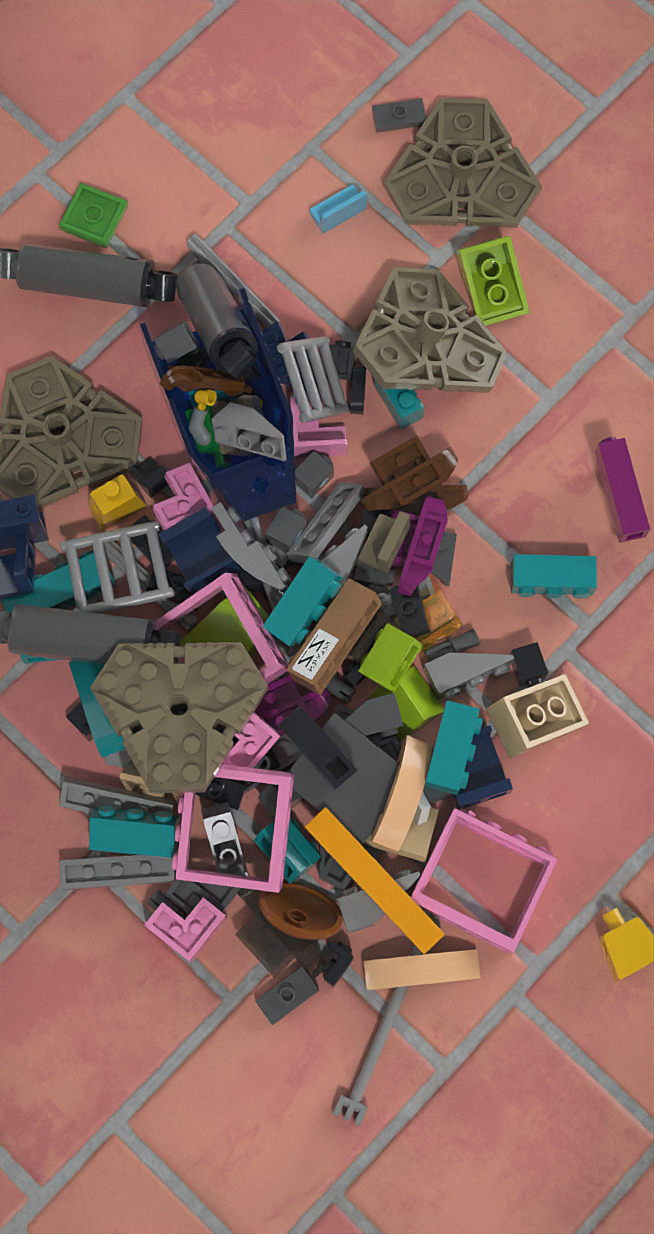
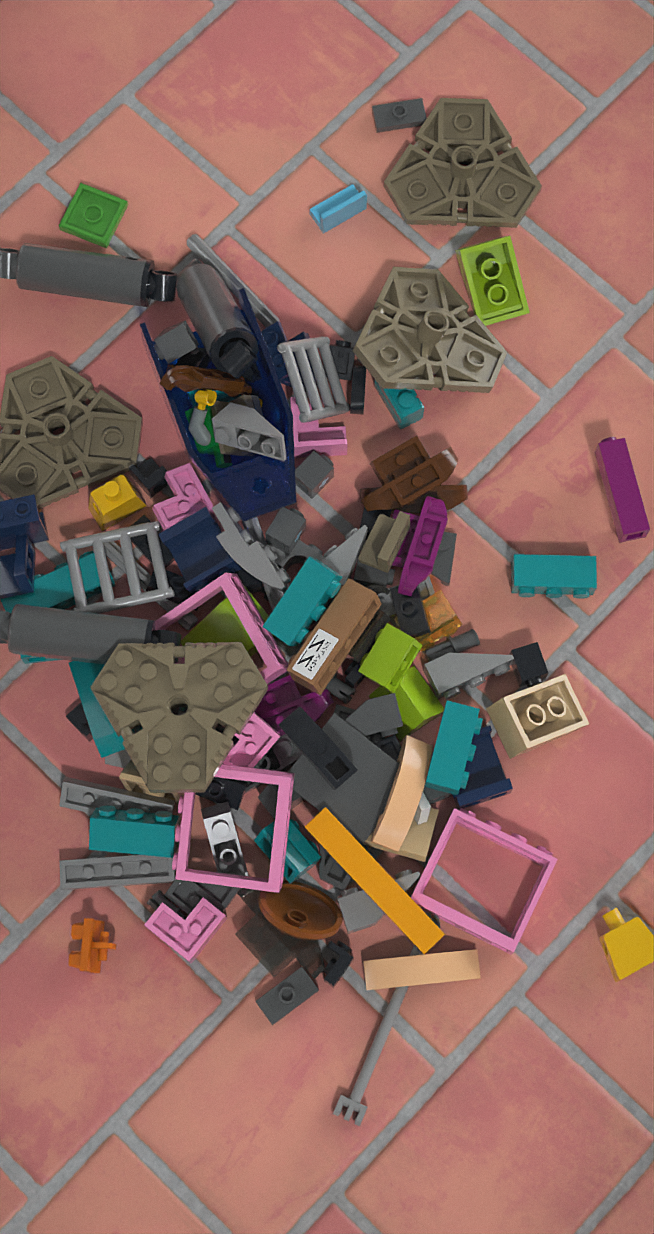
light grey plate [287,482,365,563] -> none
none -> orange hips [68,918,117,974]

